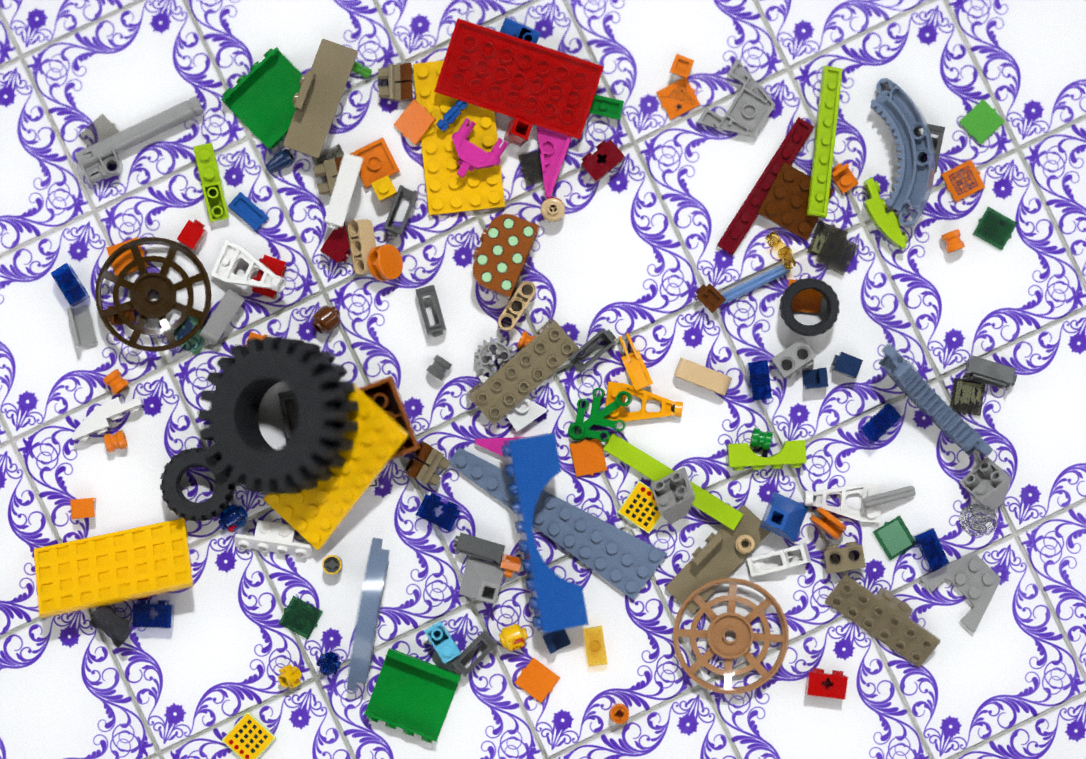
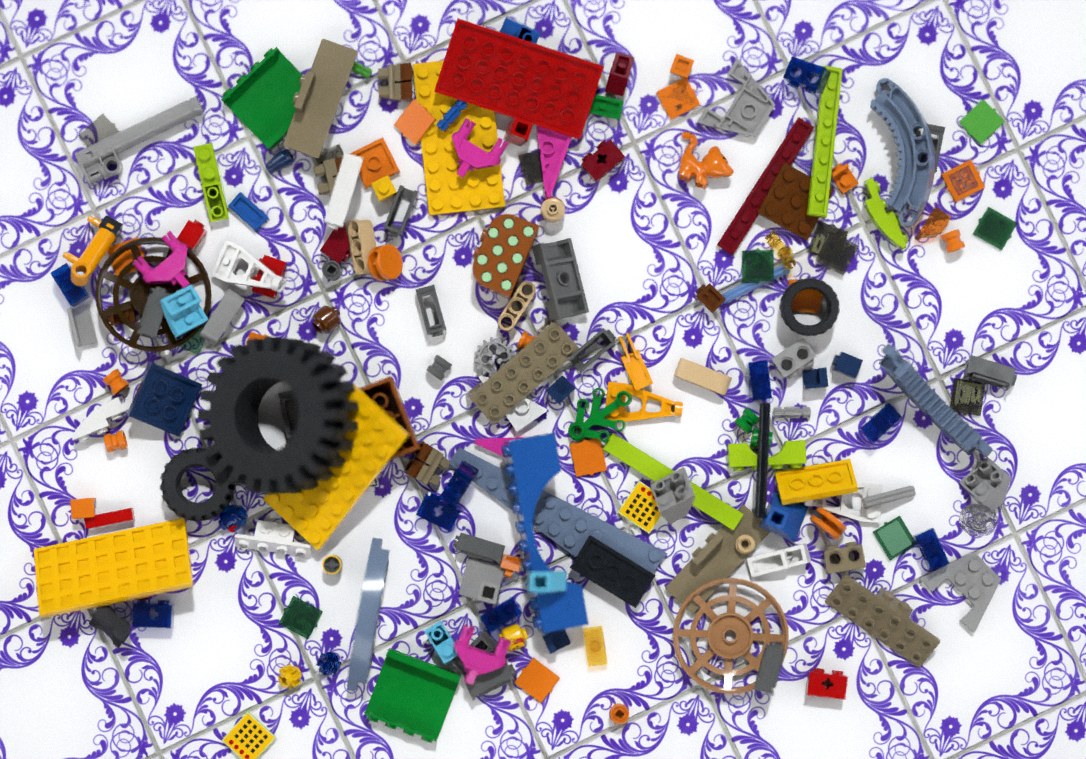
none -> light orange piece [63,215,123,286]
none -> red piece [84,508,135,529]
none -> dark blue plate [126,362,202,437]
none -> dark pink connector [132,231,190,289]
none -> dark grey window [137,287,170,340]
none -> medium azure slope [160,284,209,338]
none -> dark grey wheel [322,260,342,281]
none -> clear blue brick [439,460,479,508]
none -> dark pink connector [453,624,512,685]
none -> dark grey window [465,661,517,700]
none -> clear blue brick [480,596,523,633]
none -> medium azure slope [527,571,566,592]
none -> dark grey piece [532,238,589,321]
none -> dark blue panel [546,376,576,404]
none -> black tile [570,535,656,608]
none -> dark red slope [605,52,635,97]
none -> orange animal [678,132,734,190]
none -> green wheel [734,407,759,434]
none -> clear green piece [742,248,774,284]
none -> dark grey window [754,641,786,695]
none -> black axle [755,403,771,518]
none -> light grey axle [773,407,811,418]
none -> yellow plate [775,459,858,505]
none -> clear blue brick [783,57,831,95]
none -> clear orange slope [914,207,951,240]

